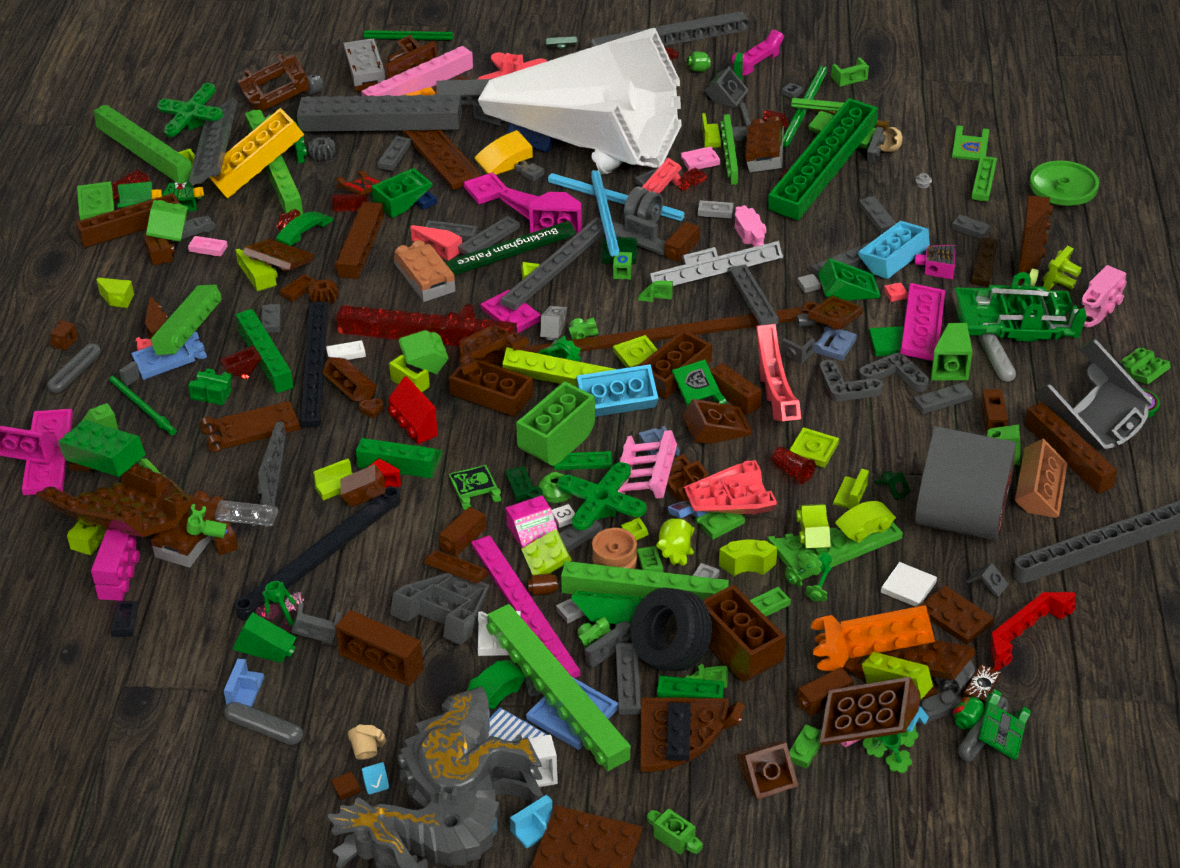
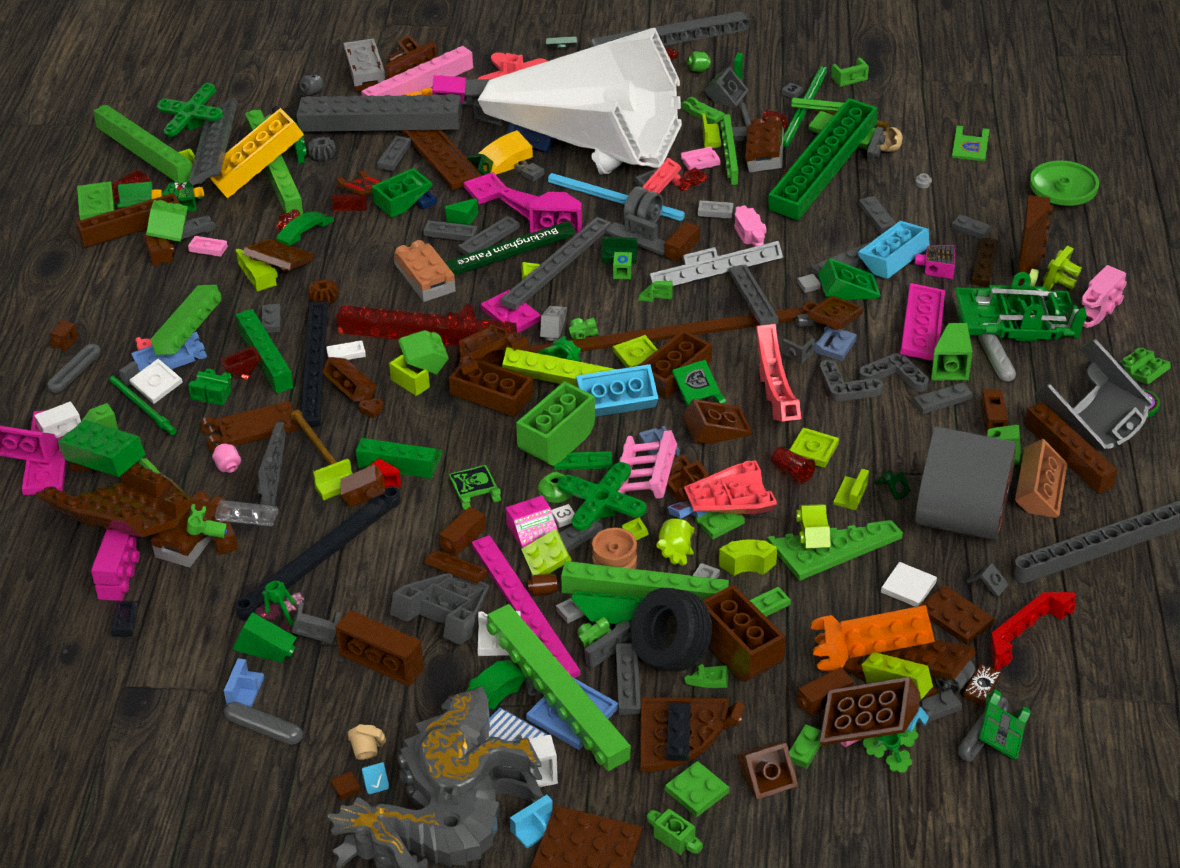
lime brick [67,521,107,555] -> none
lime slope [97,278,134,308] -> none
reddish brown slope [145,297,168,339] -> none
reddish brown plate [238,54,309,112] -> none
reddish brown tile [279,274,317,302] -> none
reddish brown brick [335,202,384,279] -> none
green axle [363,30,454,40] -> none
red slope [388,376,438,444] -> none
coral slope [410,225,462,261] -> none
dark green hinge [505,466,543,502] -> none
medium azure axle [591,170,619,257] -> none
bright green slope [637,546,663,572] -> none
green plate [657,676,724,698] -> none
reddish brown brick [710,362,762,415] -> none
dark pink plate [731,29,784,76] -> none
bright green plant [785,551,832,602] -> none
lime brick [835,501,896,543] -> none
green tile [869,326,904,356] -> none
coral plate [884,283,908,302] -> none
green head [953,697,985,730] -> none
bright green plate [972,156,997,202] -> none
none -> white panel [35,402,81,438]
none -> white tile [129,359,183,404]
none -> bright pink head [212,444,241,473]
none -> pearl gold bar [291,410,337,465]
none -> dark pink brick [432,75,466,103]
none -> green slope [445,198,478,225]
none -> dark green bracket [467,154,493,175]
none -> bright green plate [665,761,729,818]
none -> bright green hinge [681,97,725,124]

